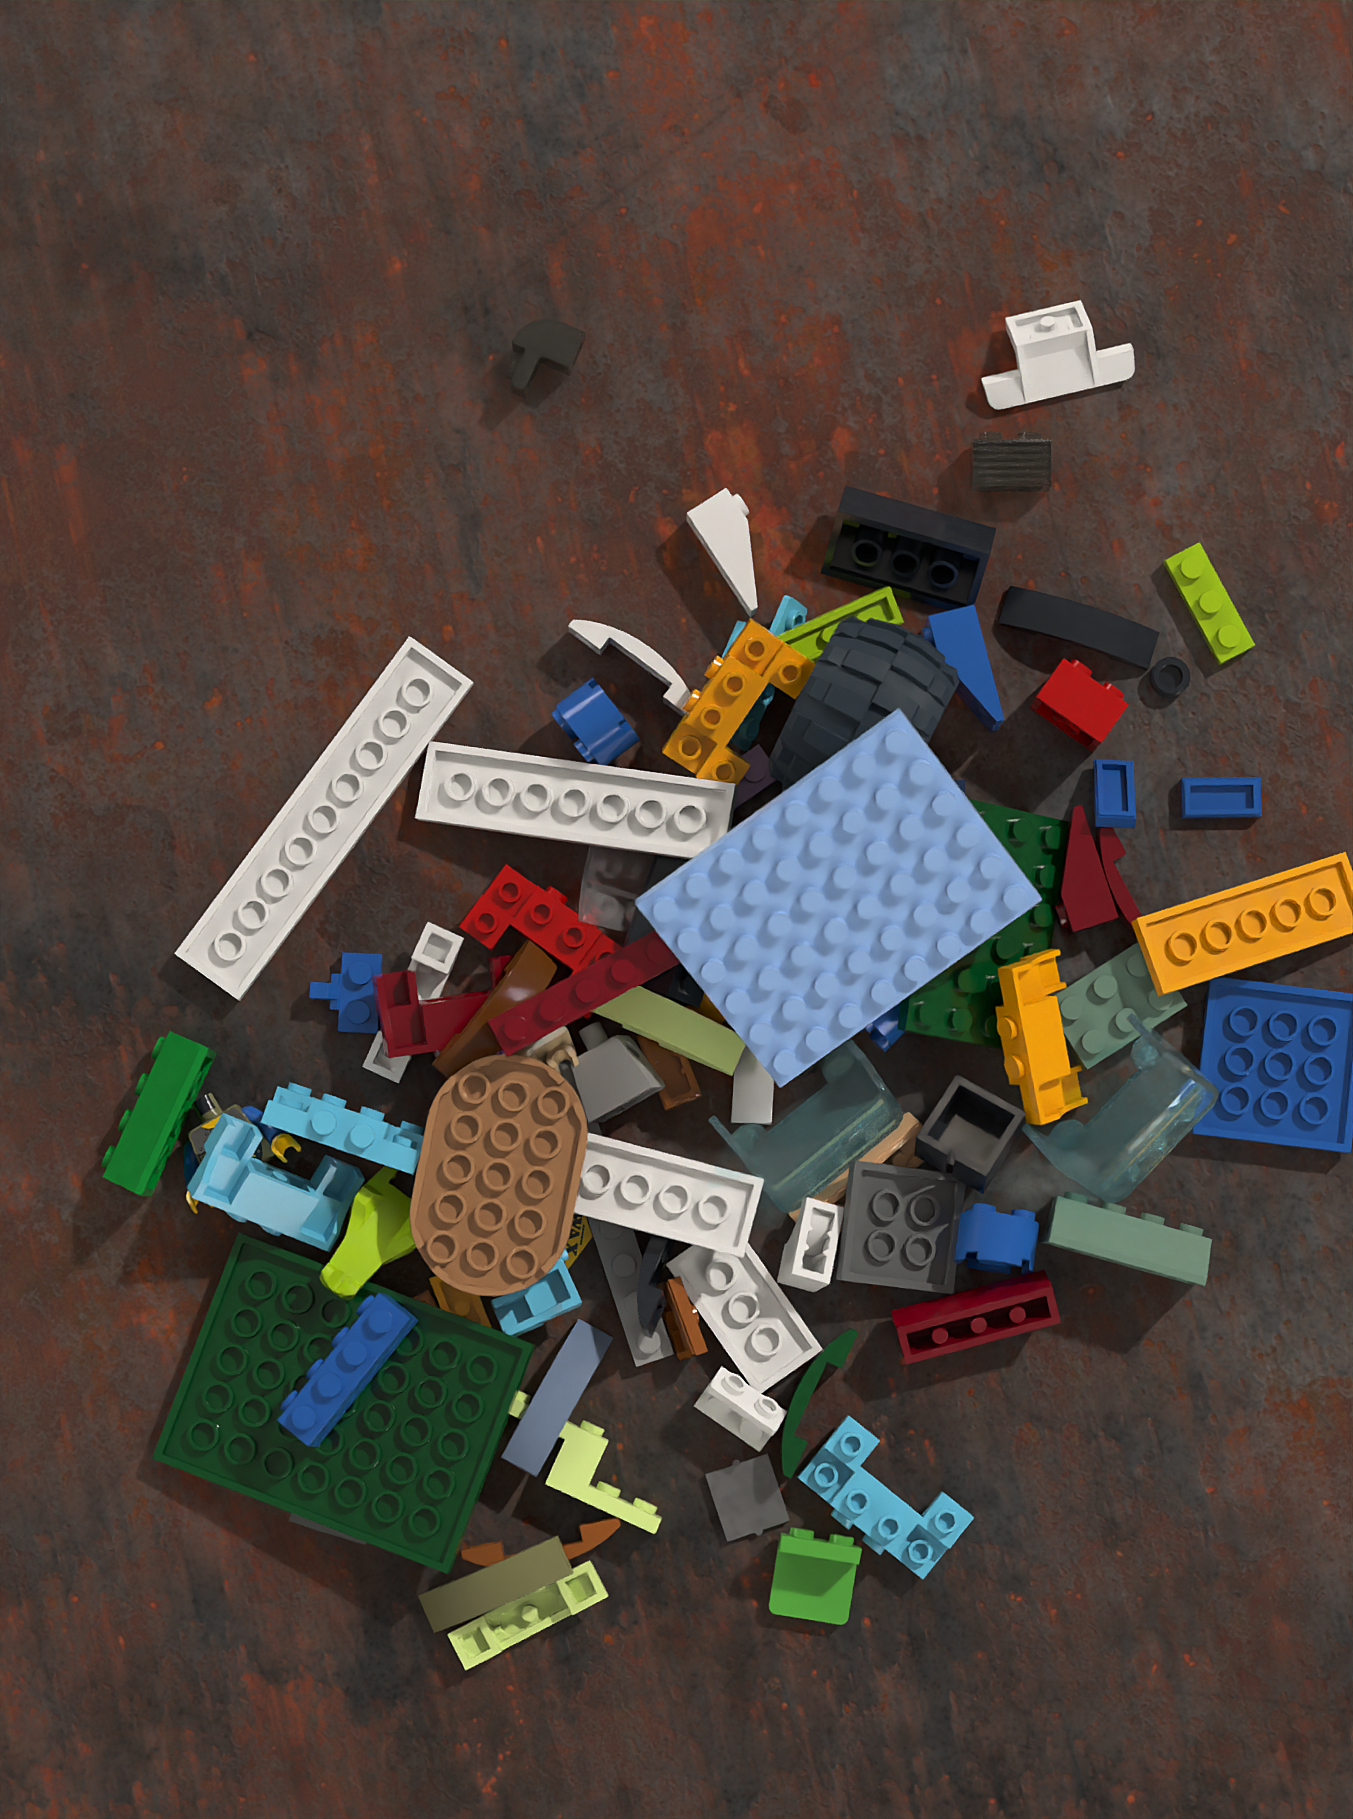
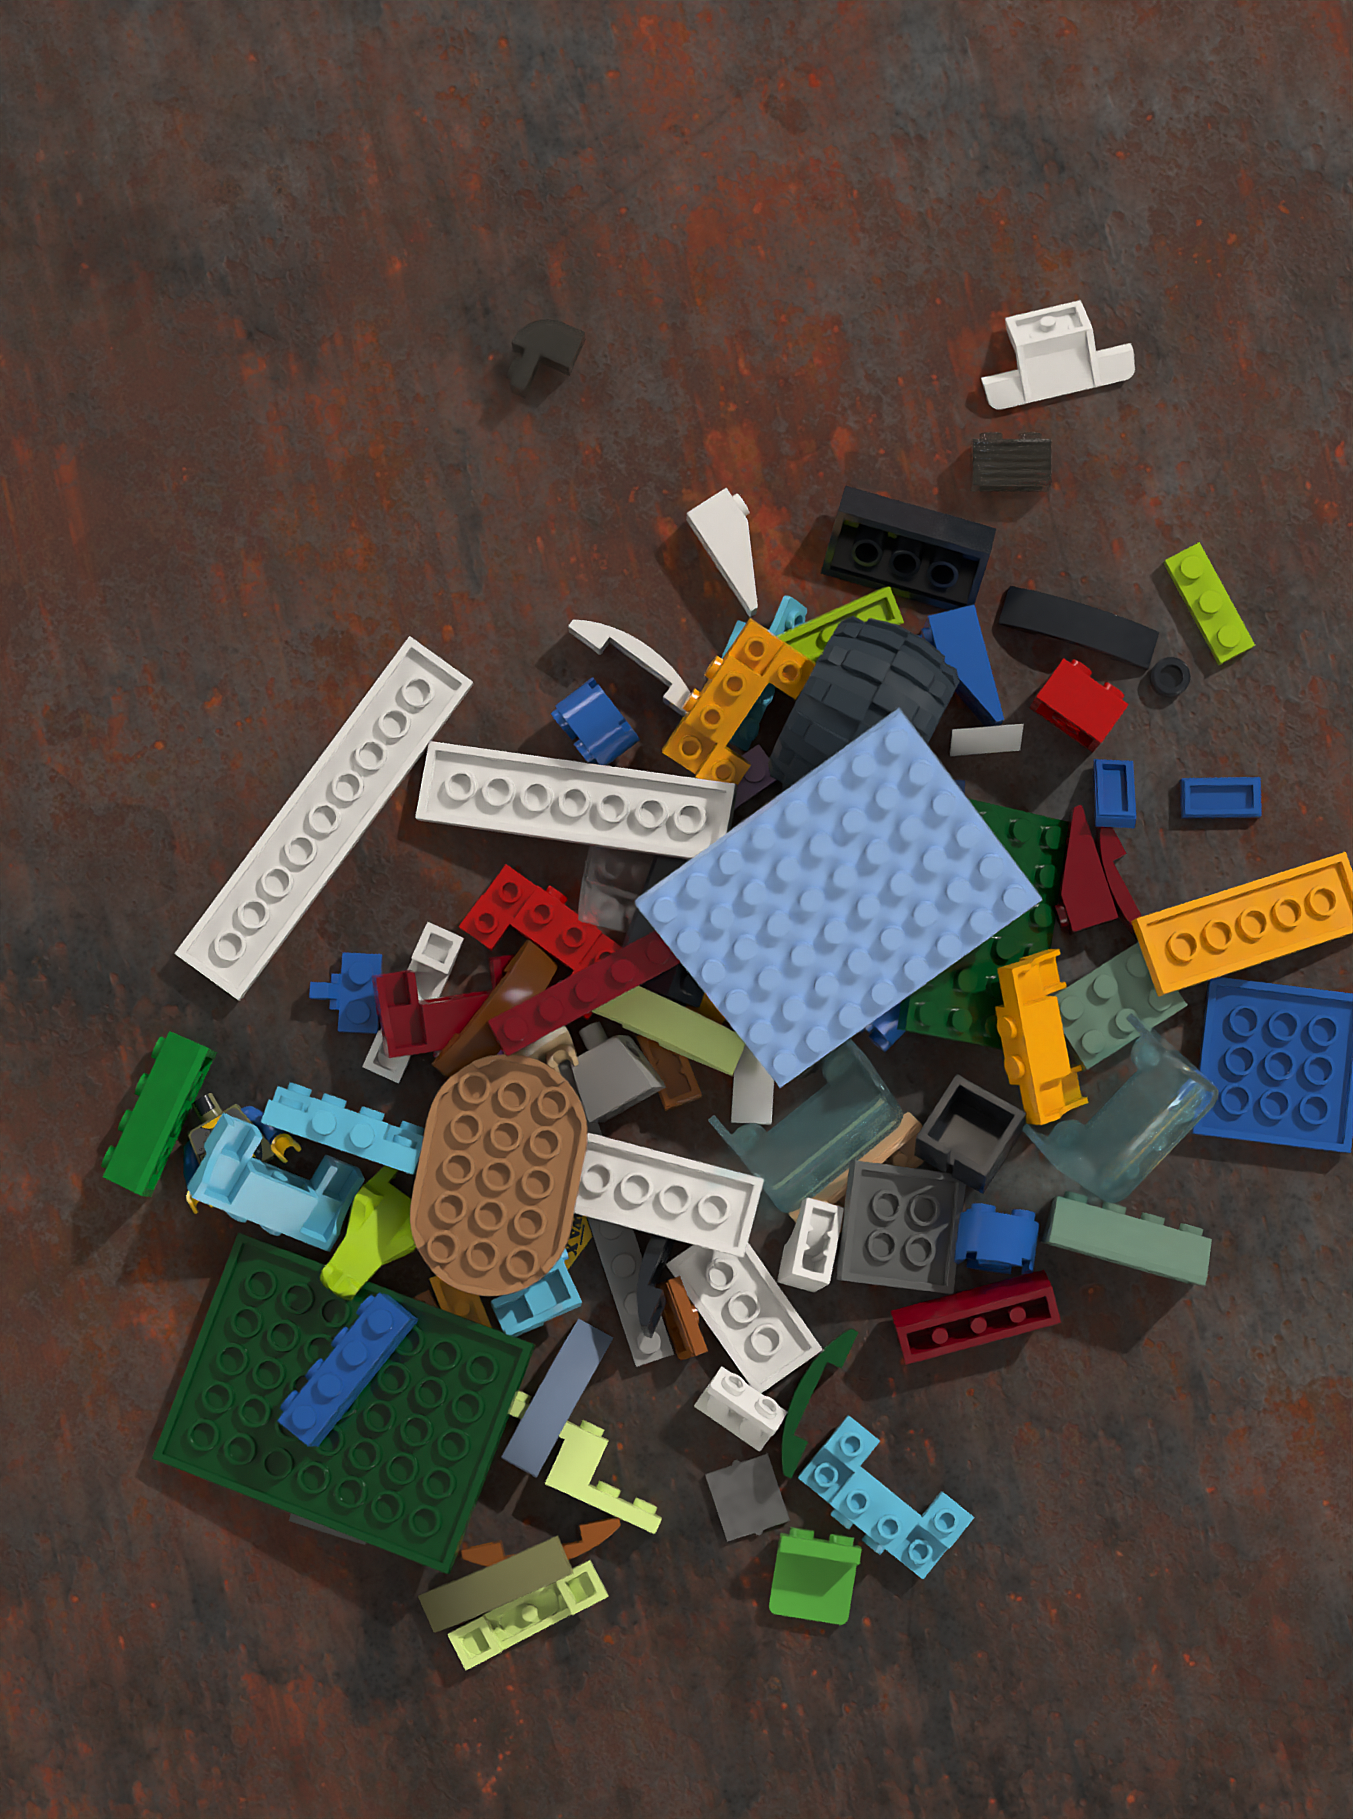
none -> white sticker [950,724,1024,756]

